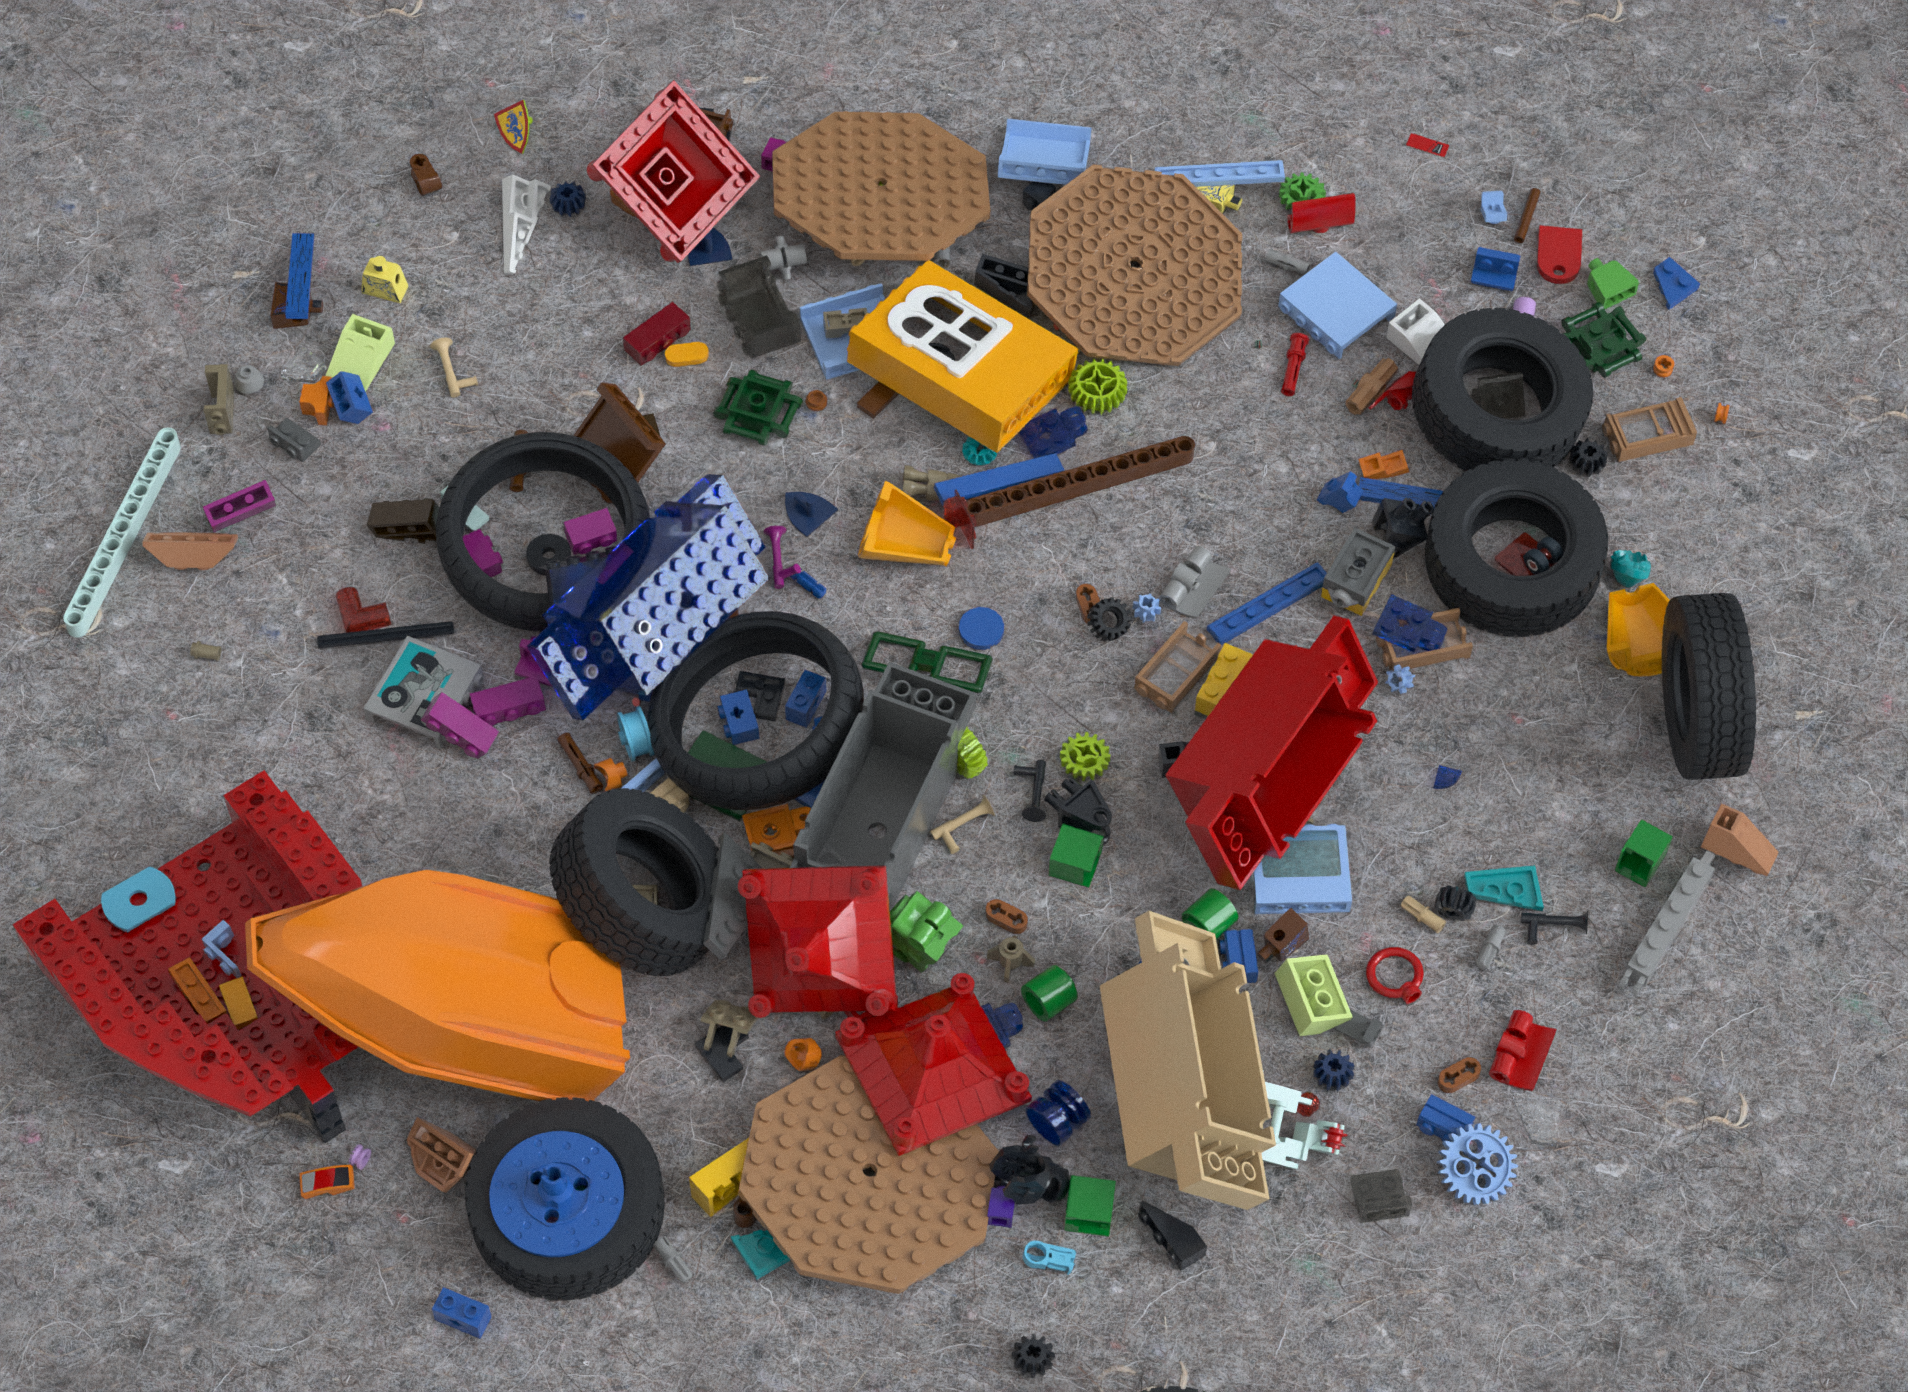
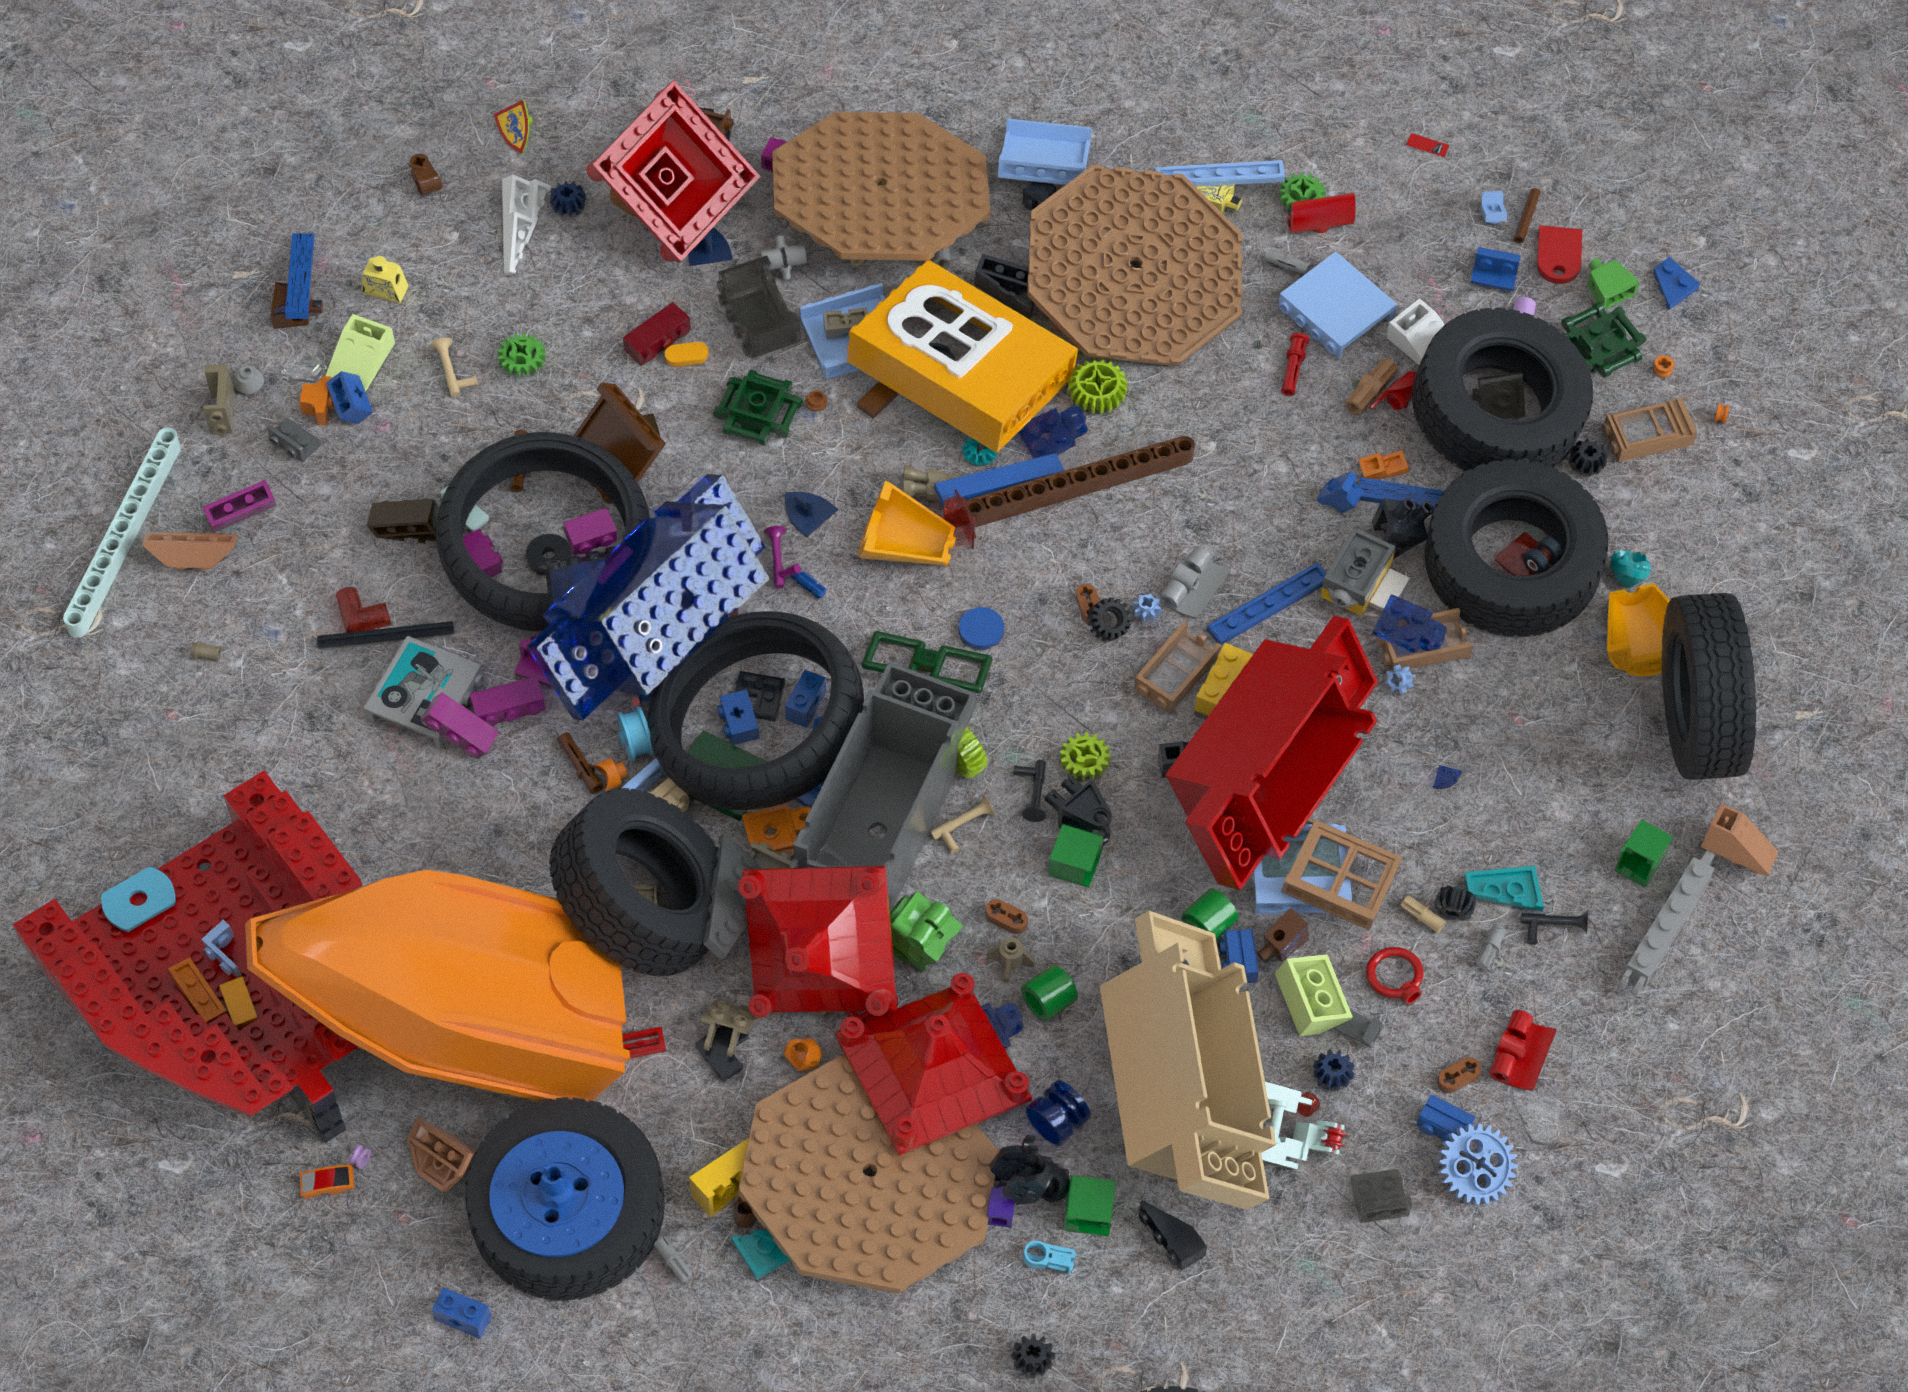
none -> bright green gear [498,333,546,378]
none -> red tile [622,1026,666,1059]
none -> medium nougat window [1281,820,1403,931]
none -> white tile [1369,568,1410,616]

